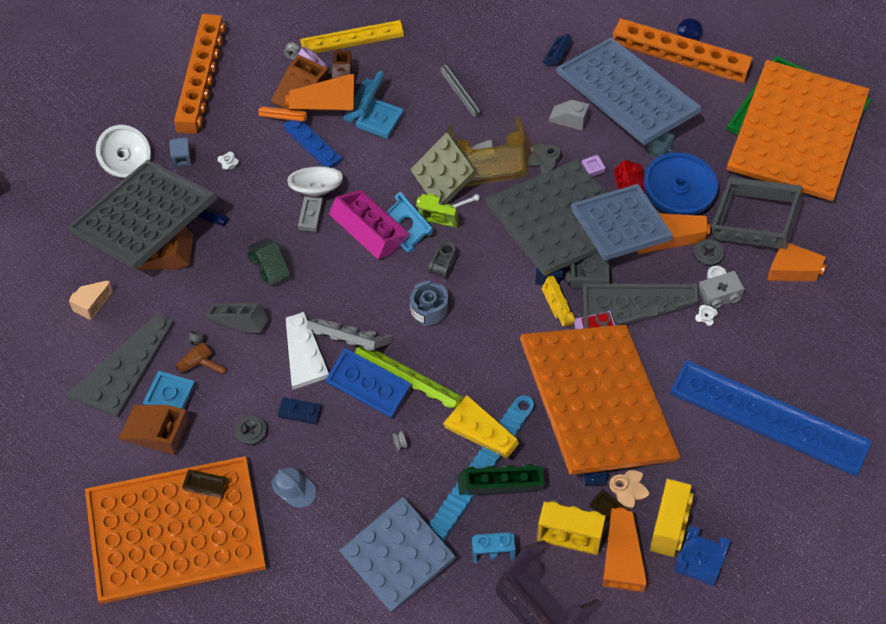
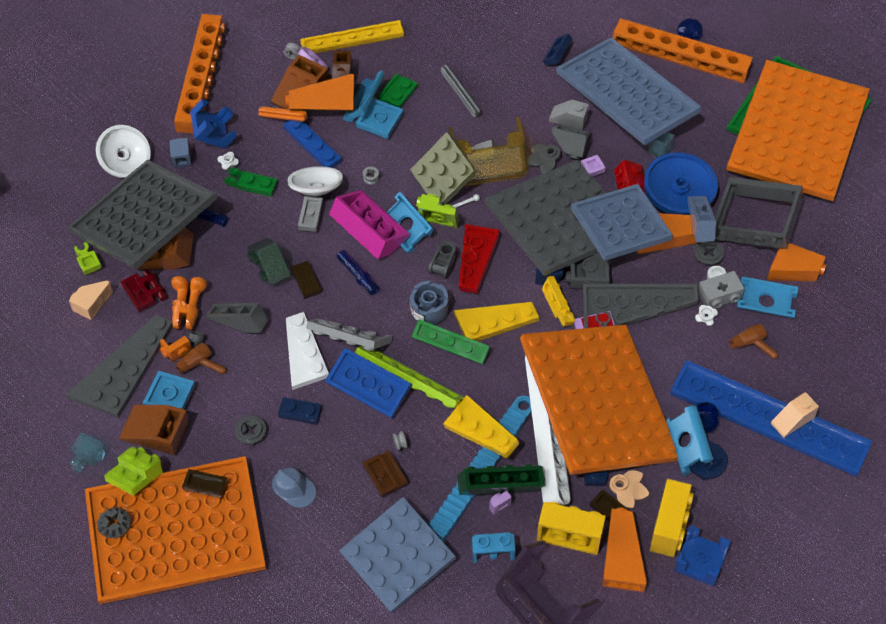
none -> clear light blue brick [70,432,105,474]
none -> lime plate [74,242,102,275]
none -> dark grey gear [97,506,131,538]
none -> lime plate [104,447,163,496]
none -> dark red plate [120,269,167,313]
none -> orange bracket [160,336,192,363]
none -> orange piece [171,276,207,330]
none -> blue panel [190,99,237,149]
none -> green hinge [224,168,278,197]
none -> dark brown tile [291,261,322,299]
none -> clear blue pin [337,250,379,295]
none -> reddish brown plate [362,450,408,498]
none -> light grey bush [363,167,379,185]
none -> green plate [378,73,418,108]
none -> green plate [412,319,491,365]
none -> yellow wing [454,302,539,341]
none -> red wing [459,224,501,294]
none -> lavender plate [489,491,512,515]
none -> white beam [525,355,570,506]
none -> dark grey slope [551,124,592,159]
none -> dark azure piece [666,406,713,476]
none -> sand blue slope [687,196,716,243]
none -> dark blue plate [689,441,728,481]
none -> clear blue hair [696,402,720,434]
none -> dark orange piece [729,323,779,359]
none -> dark azure piece [737,276,798,318]
none -> light nougat slope [771,392,819,438]

